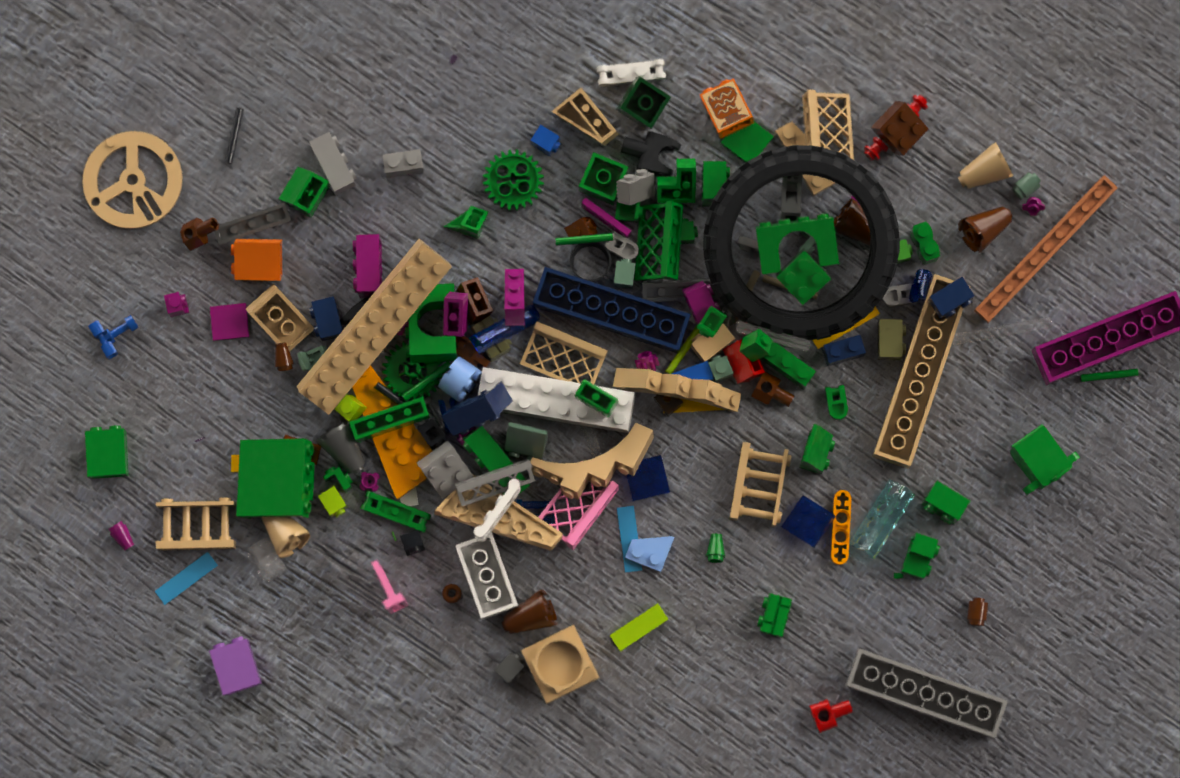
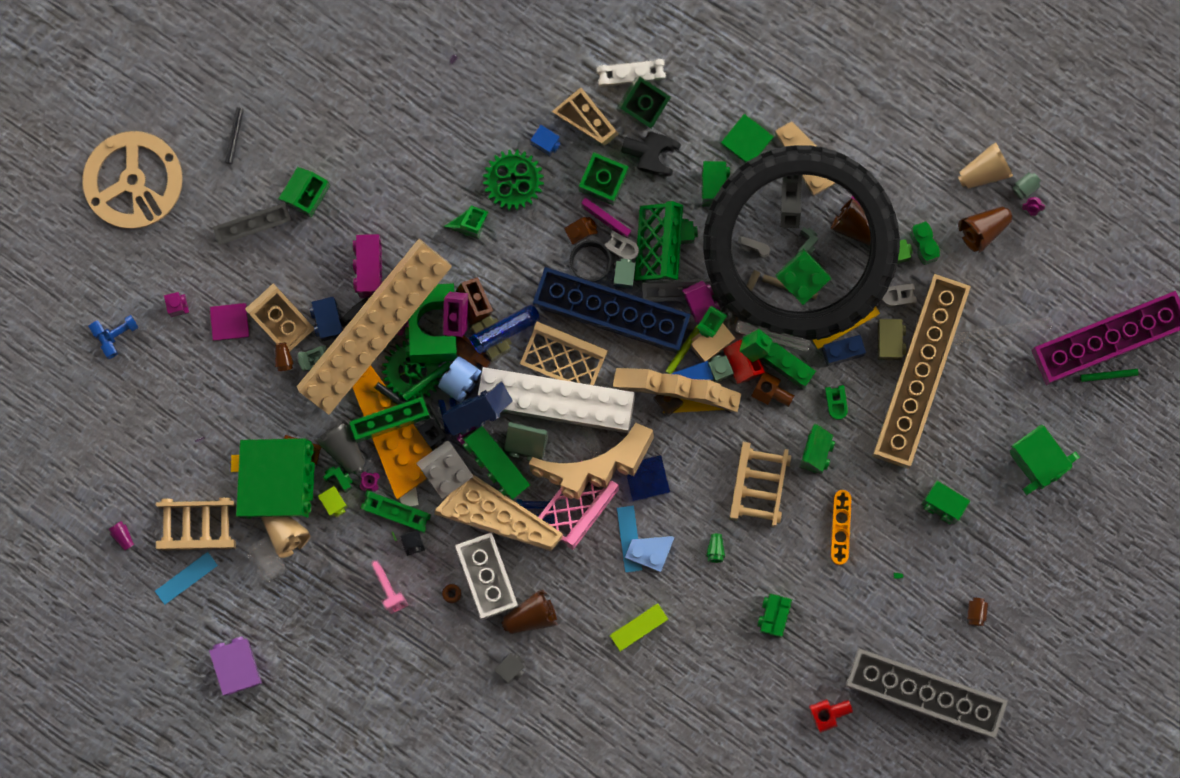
green brick [85,426,129,479] -> none
reddish brown piece [180,218,219,251] -> none
orange brick [231,239,282,281] -> none
light grey brick [309,132,357,195] -> none
lime brick [335,394,367,421] -> none
light grey brick [383,149,424,178] -> none
light grey fence [454,459,535,507] -> none
white plate [474,479,521,542] -> none
magenta brick [505,269,525,326] -> none
tan container [521,625,599,704] -> none
green bar [555,233,613,246] -> none
green brick [574,379,619,418] -> none
green bracket [615,201,643,223] -> none
light grey brick [616,169,655,205] -> none
magenta gear [635,351,660,371] -> none
green brick [657,159,696,203] -> none
brick [699,78,754,139] -> none
green arch [755,213,839,275] -> none
clear blue plate [781,495,835,548] -> none
tan fence [802,90,854,160] -> none
clear light blue fence [849,479,915,560] -> none
reddish brown brick [864,95,929,161] -> none
green brick [900,533,940,580] -> none
clear blue hinge [909,269,932,303] -> none
dark blue brick [928,277,975,319] -> none
nougat plate [974,175,1118,323] -> none

